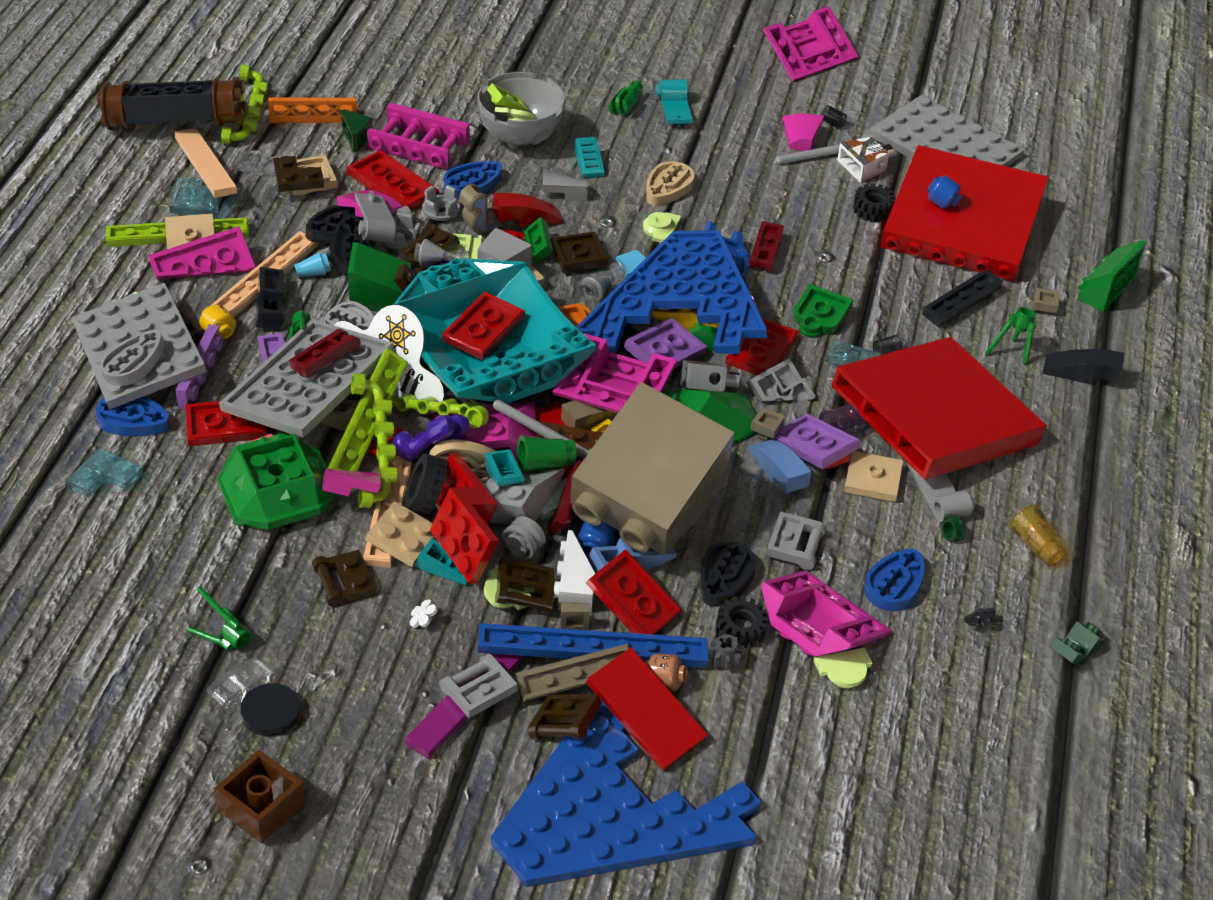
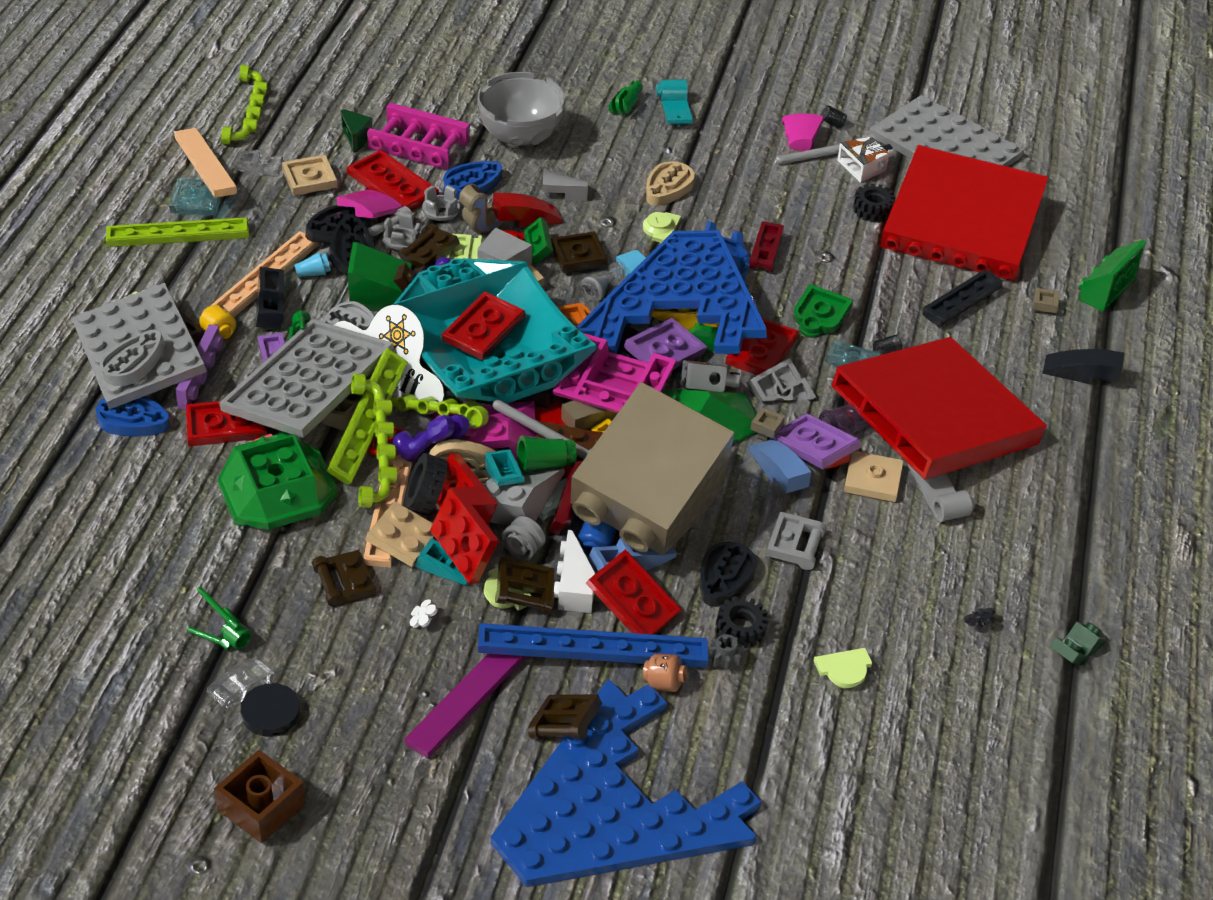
clear light blue plate [66,448,143,497] -> none
brick [97,77,248,131] -> none
dark pink wing [148,226,256,280] -> none
tan plate [165,214,214,249] -> none
orange fence [268,97,358,123] -> none
dark brown plate [273,156,324,192] -> none
dark red plate [289,328,361,377] -> none
dark pink slope [322,468,381,496] -> none
light grey door [355,191,396,243] -> none
light grey piece [414,239,470,267] -> none
light grey plate [439,654,518,718] -> none
lime plate [487,83,529,112] -> none
yellowish green piece [495,107,536,121] -> none
dark tan tile [516,644,629,702] -> none
dark tan plate [560,603,590,630] -> none
teal slope [574,137,605,178] -> none
red tile [586,647,708,771] -> none
dark pink slope [761,570,892,656] -> none
dark pink slope [763,6,859,81] -> none
blue piece [864,549,925,611] -> none
blue head [927,175,962,210] -> none
dark green plate [941,516,966,542] -> none
green plant [985,307,1037,365] -> none
clear yellow plant [1009,505,1068,567] -> none

